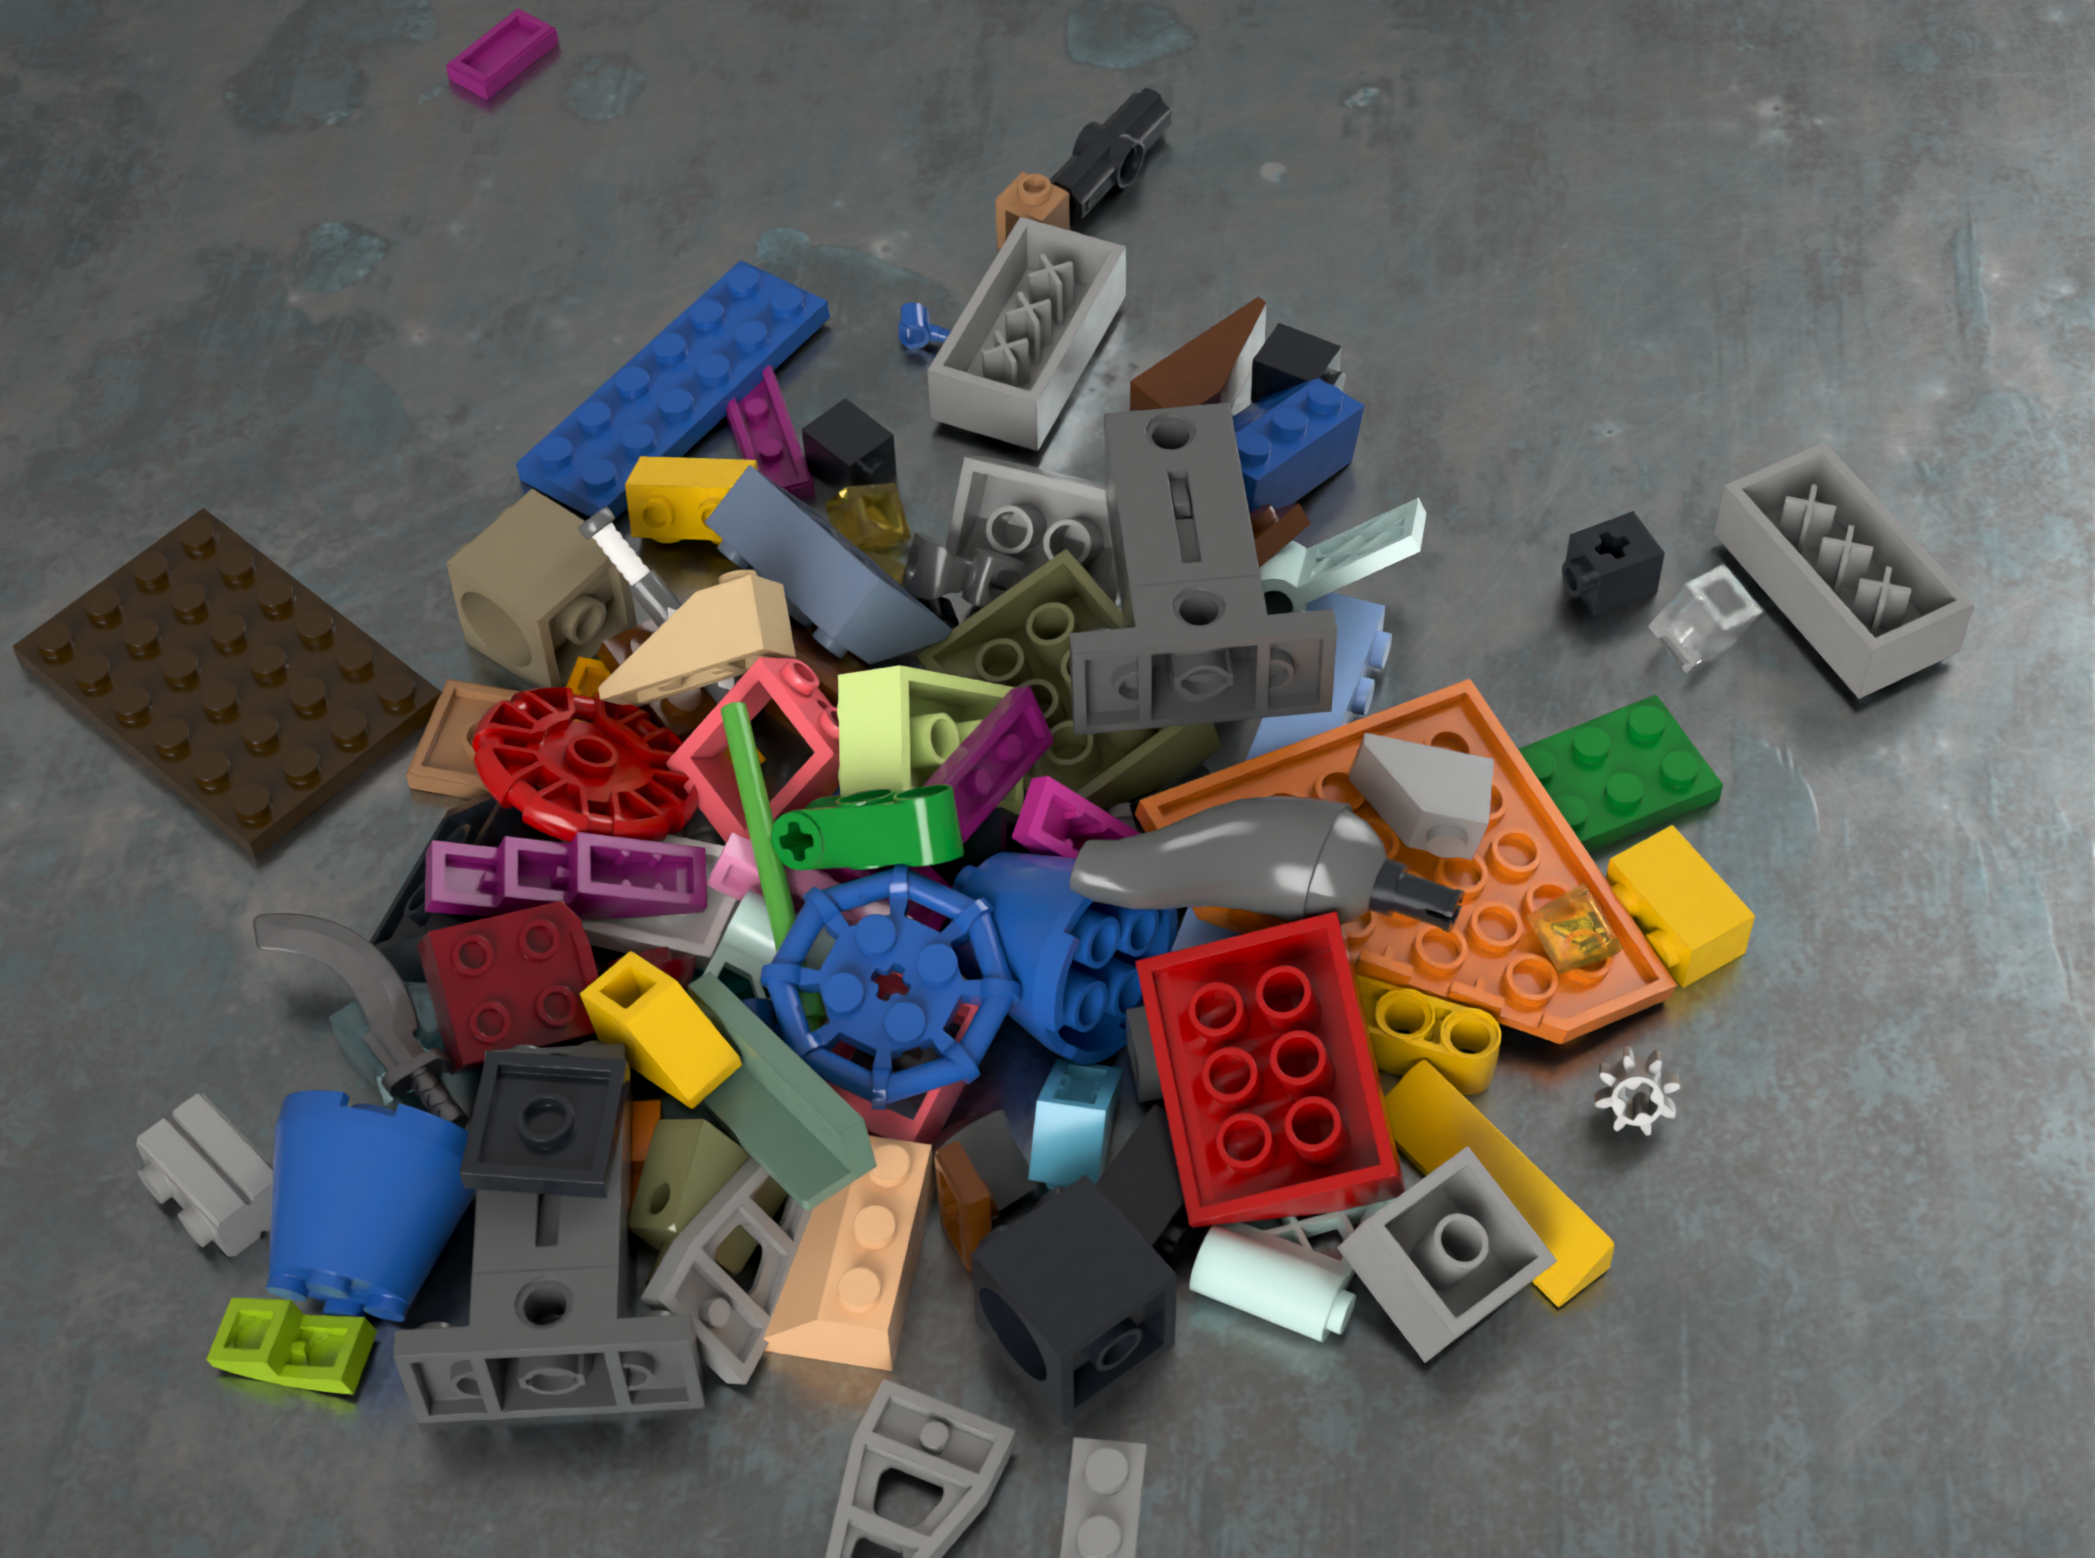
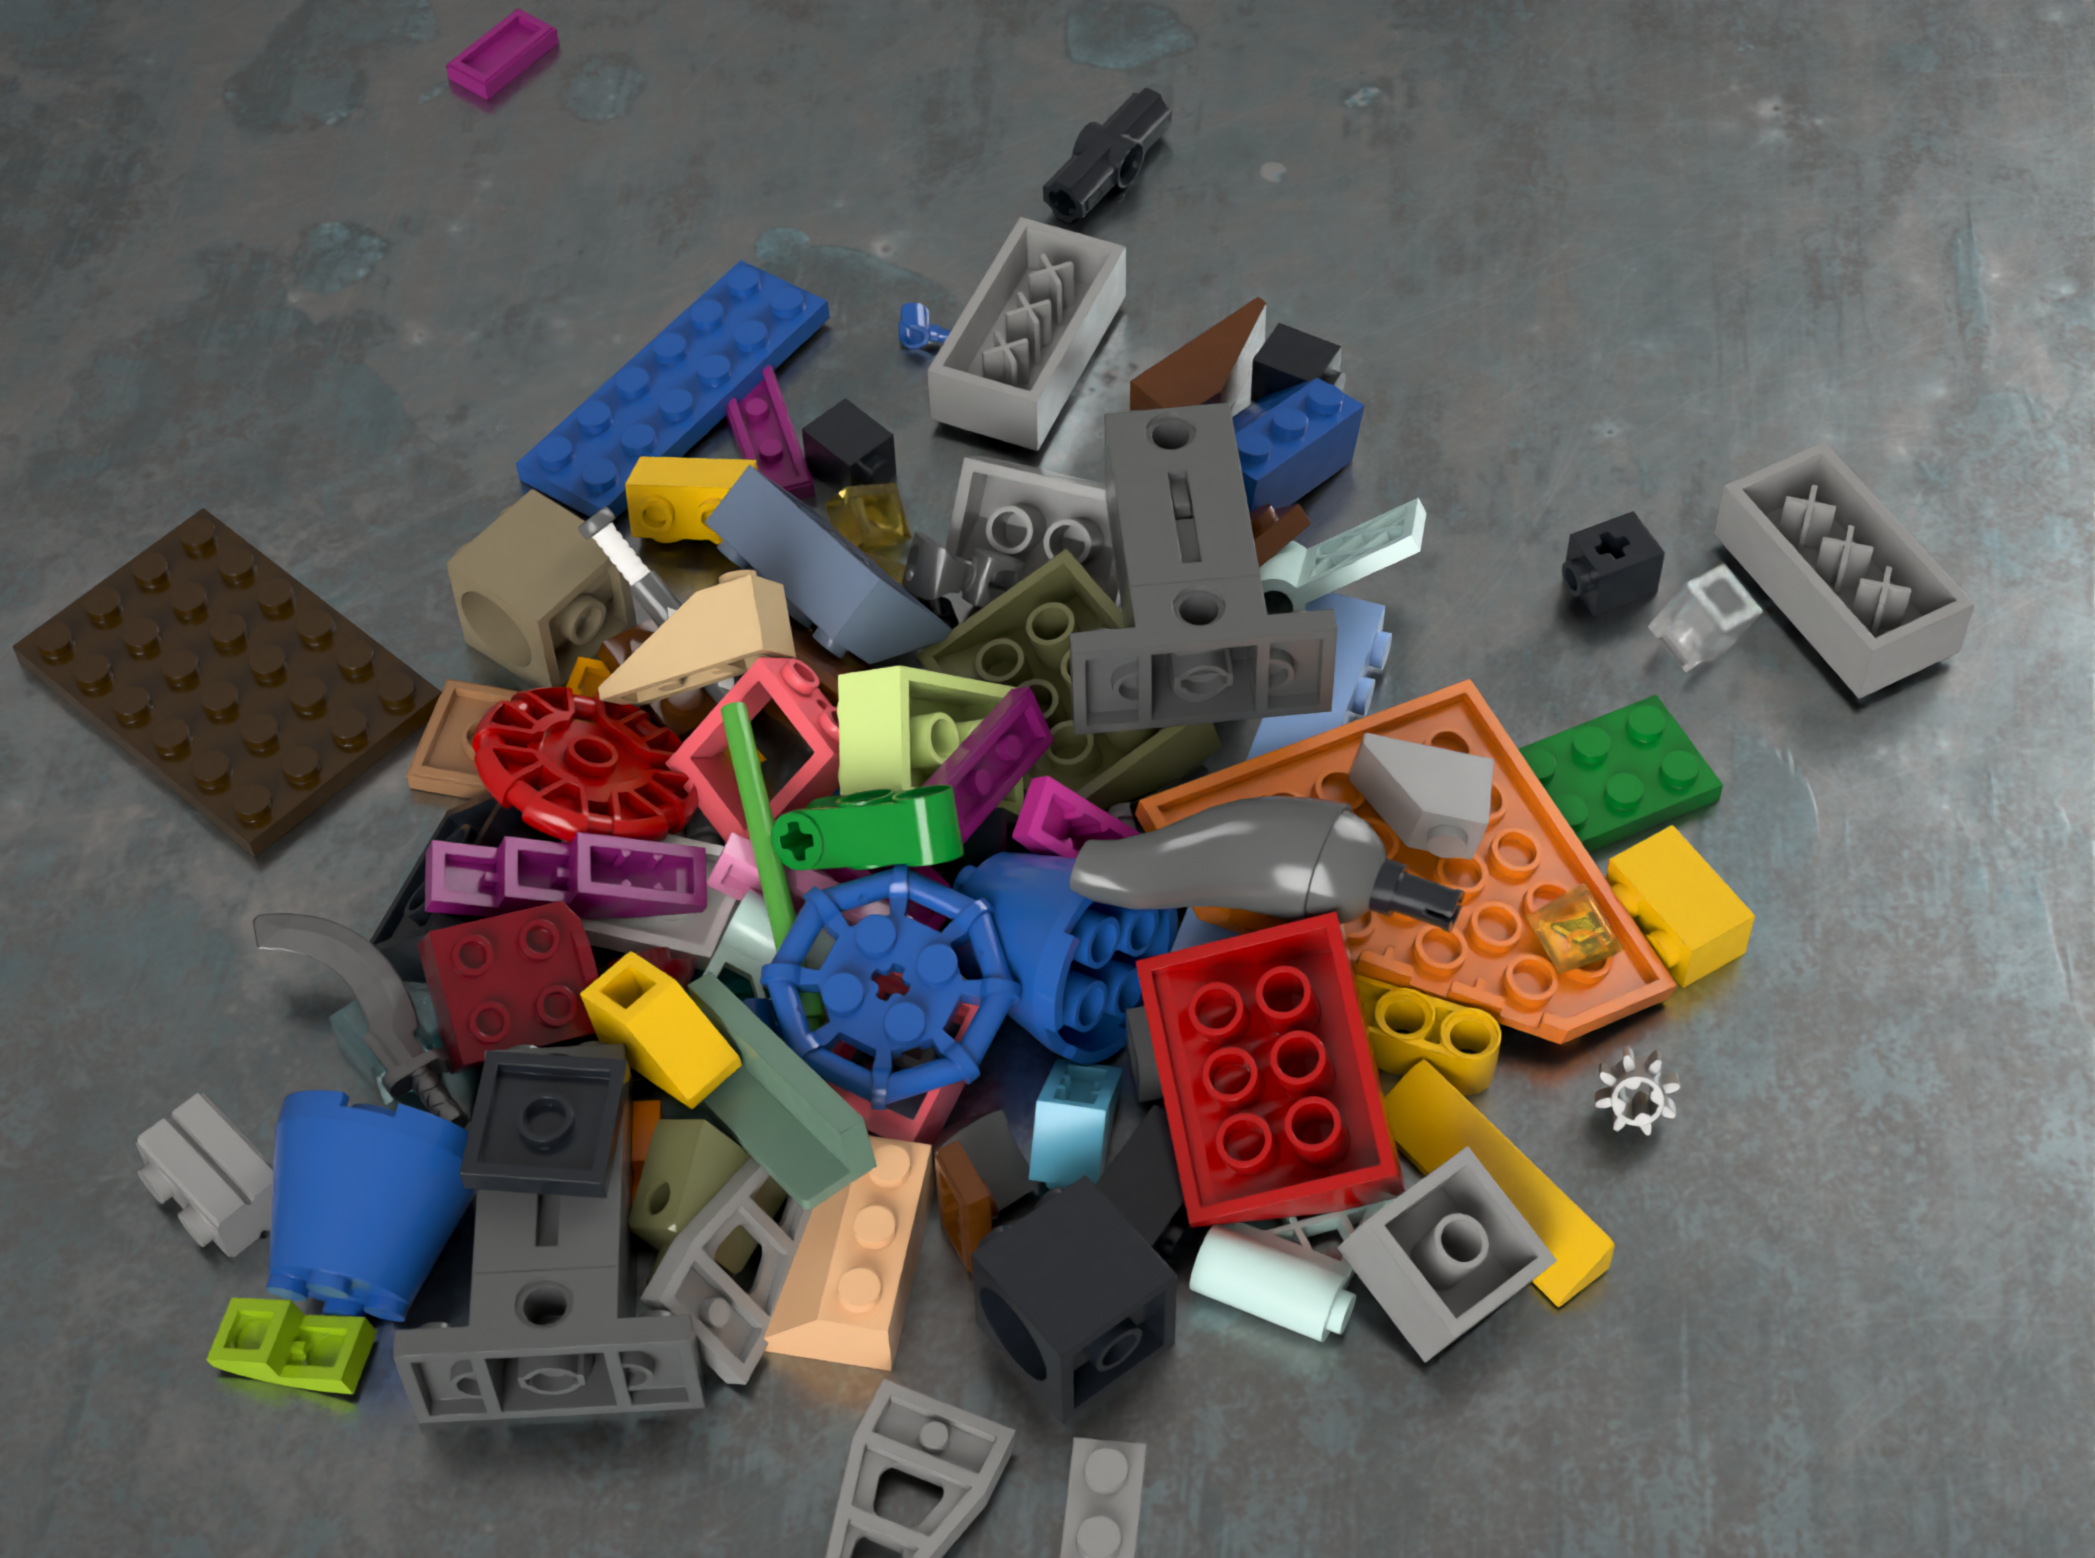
medium nougat window [995,172,1077,250] -> none

